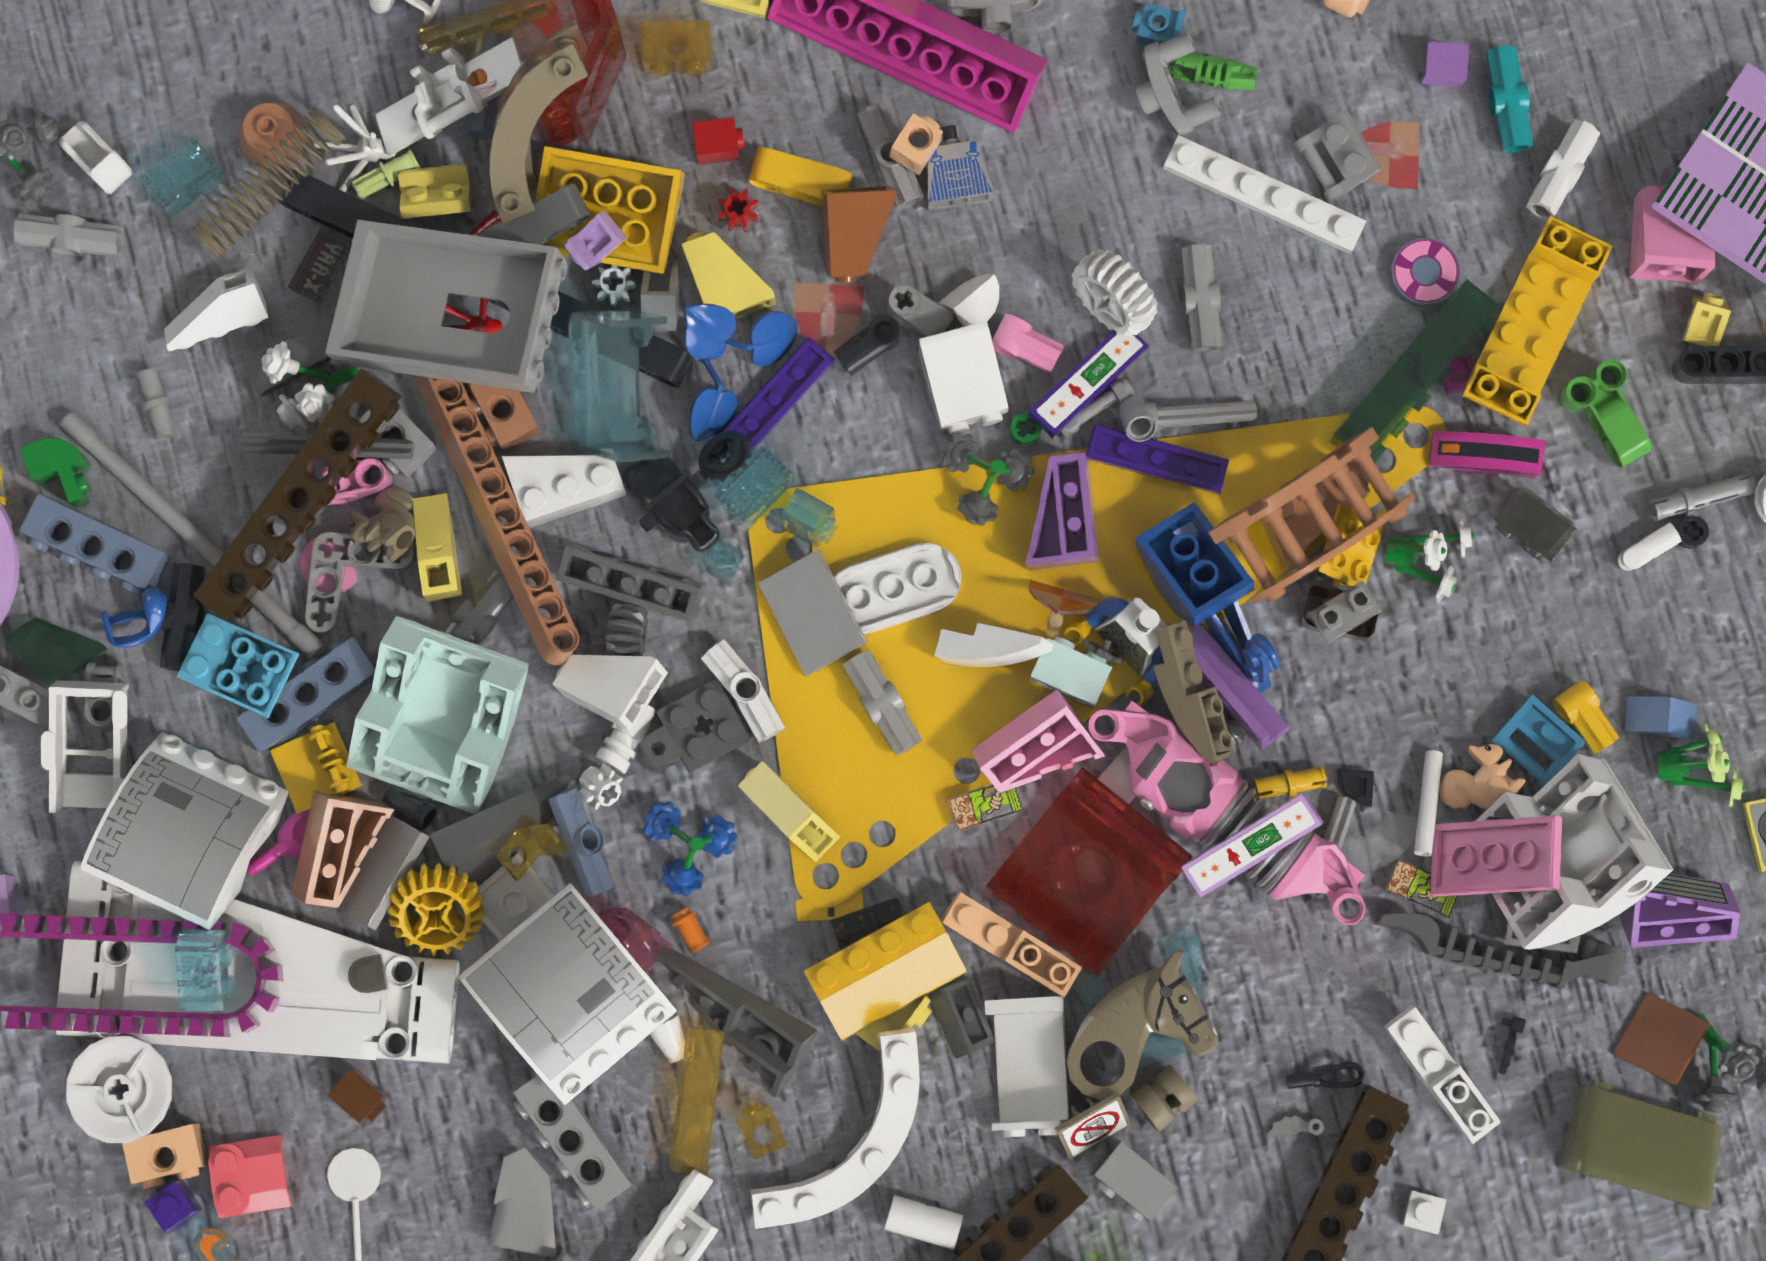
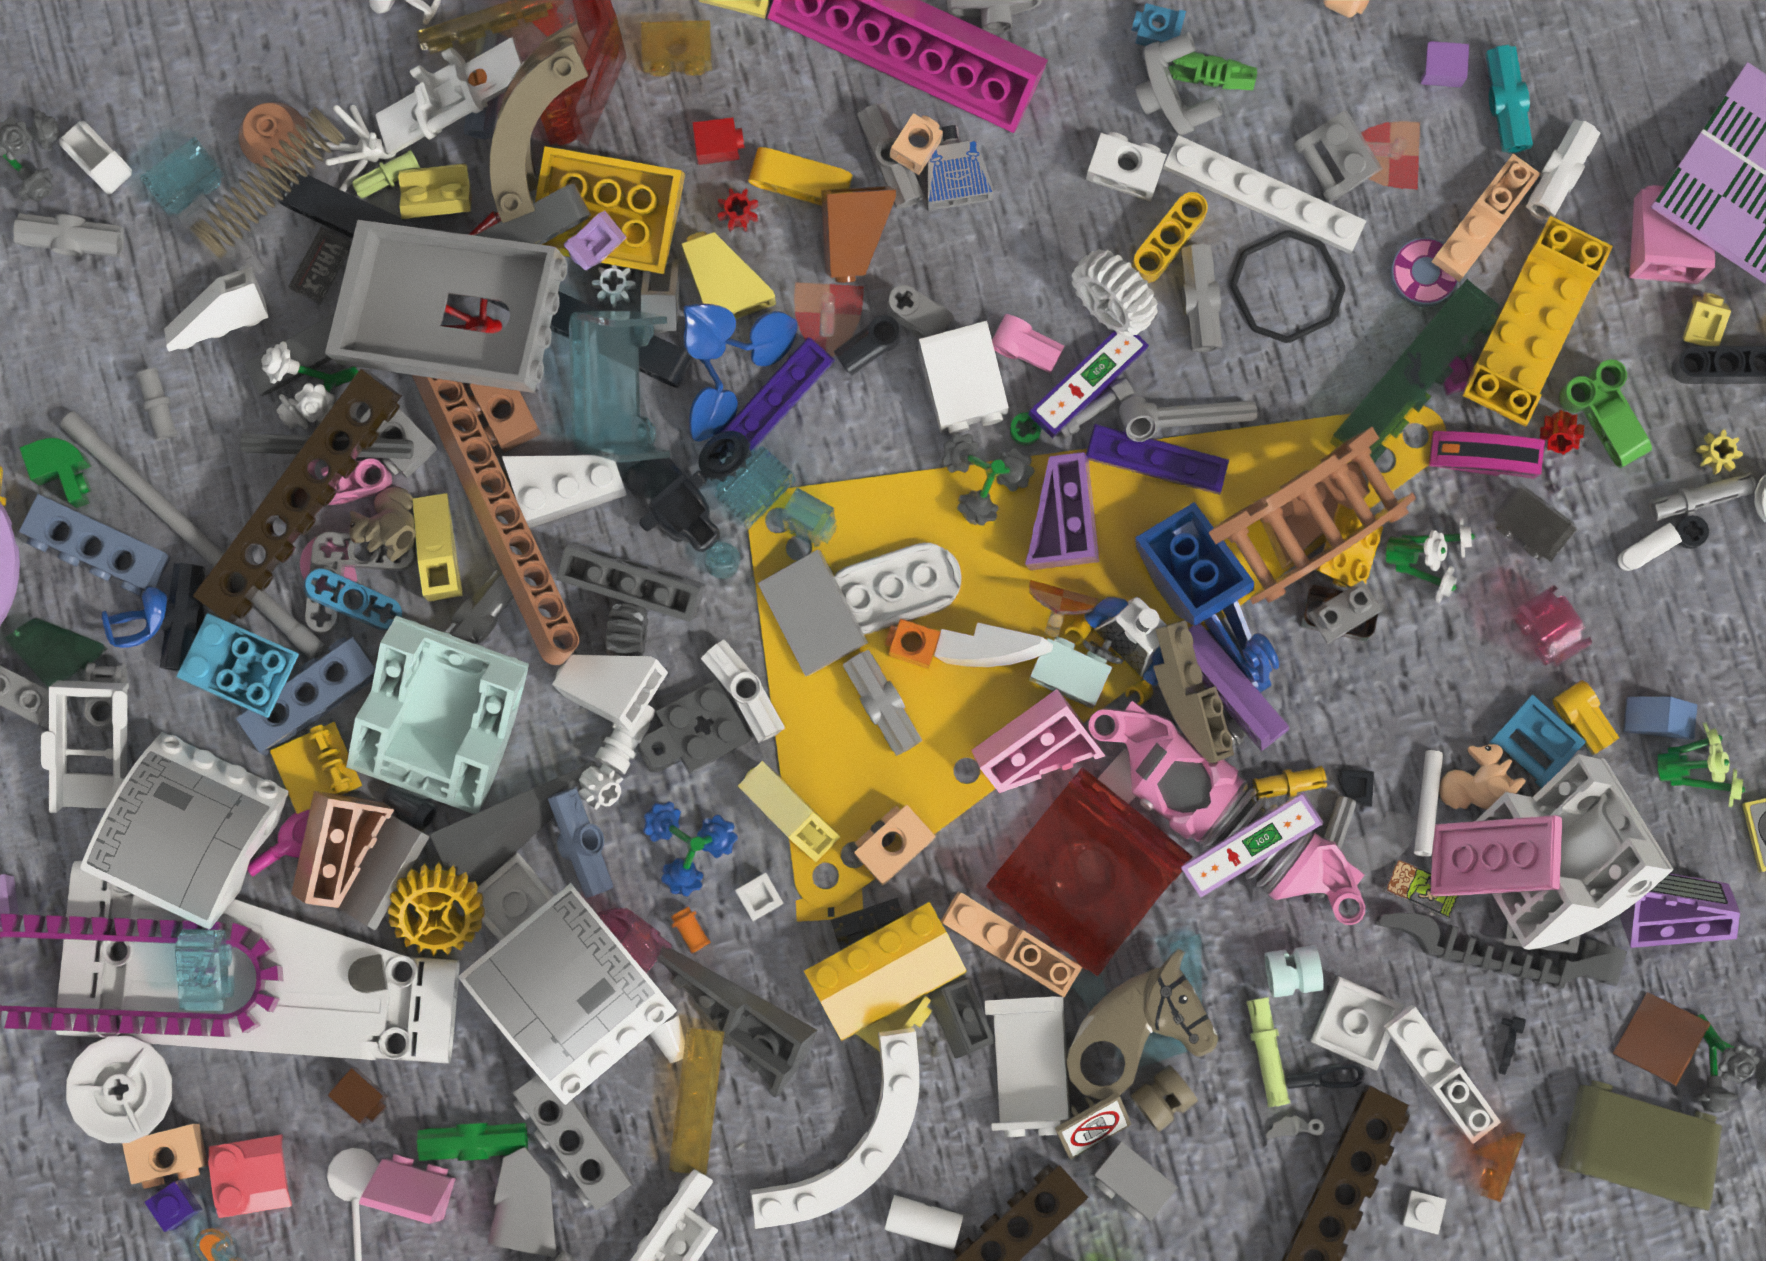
clear yellow bracket [496,824,568,881] -> none
clear yellow bracket [736,1102,787,1159] -> none
white brick [939,274,999,328] -> none
tile [946,784,1024,832] -> none
none -> dark azure beam [303,569,402,631]
none -> bright pink slope [359,1154,456,1224]
none -> green piece [417,1123,528,1161]
none -> white plate [735,873,784,922]
none -> light nougat brick [854,805,935,886]
none -> orange brick [885,619,941,669]
none -> white brick [1086,132,1167,202]
none -> yellow beam [1132,192,1208,283]
none -> black piece [1230,230,1345,343]
none -> yellowish green pin [1246,997,1290,1107]
none -> light aqua wheel [1265,945,1323,998]
none -> white tile [1310,976,1404,1071]
none -> light nougat slope [1431,154,1541,282]
none -> clear orange slope [1467,1132,1525,1202]
none -> clear pink brick [1514,585,1592,667]
none -> red gear [1539,410,1585,455]
none -> light yellow gear [1696,429,1743,475]

